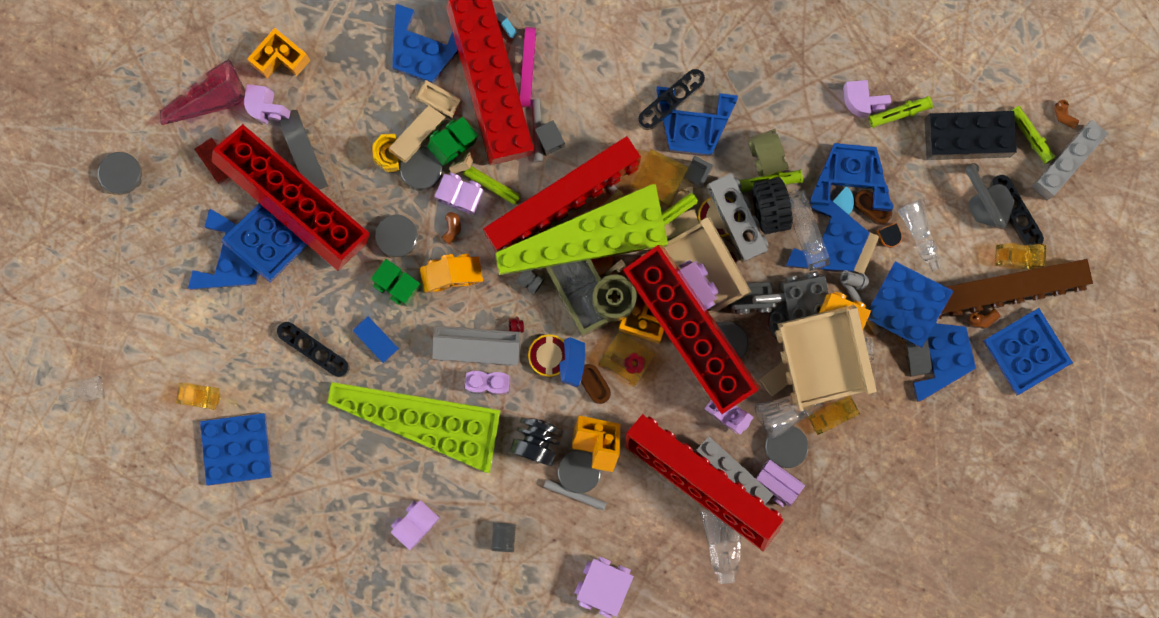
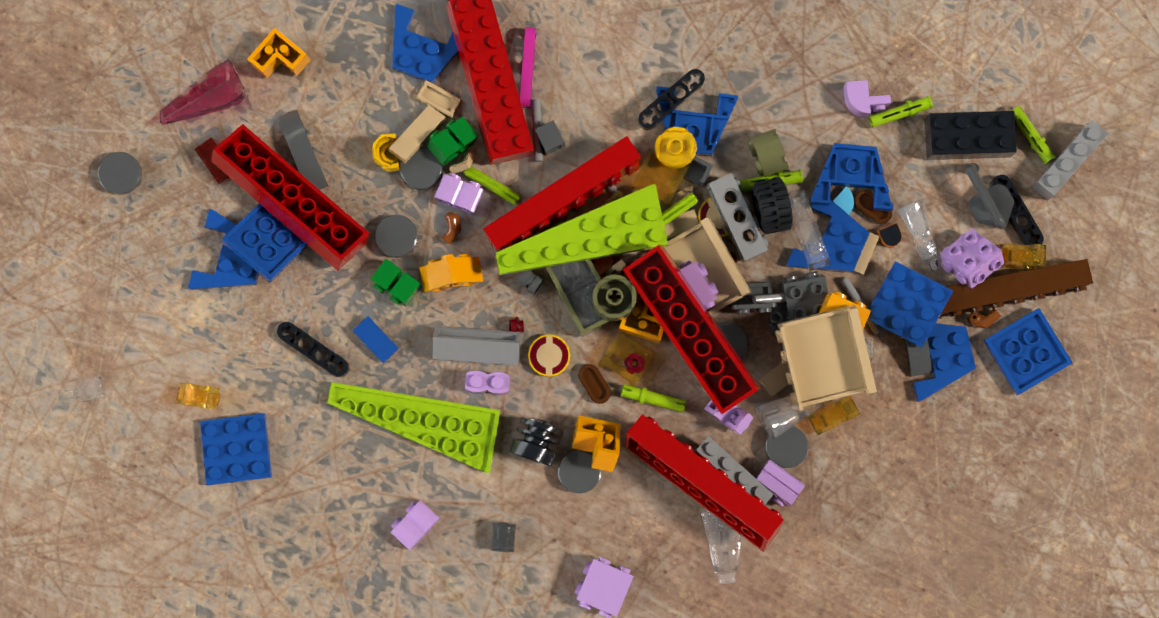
lavender brick [244,84,290,125] -> none
medium azure tile [496,13,518,38] -> none
light grey bar [544,479,607,510] -> none
blue slope [559,337,585,387] -> none
light grey pin [840,270,869,290] -> none
dark orange arm [1054,99,1079,129] -> none
none -> lime pin [620,384,686,413]
none -> yellow tile [654,127,697,169]
none -> lavender brick [940,229,1004,289]

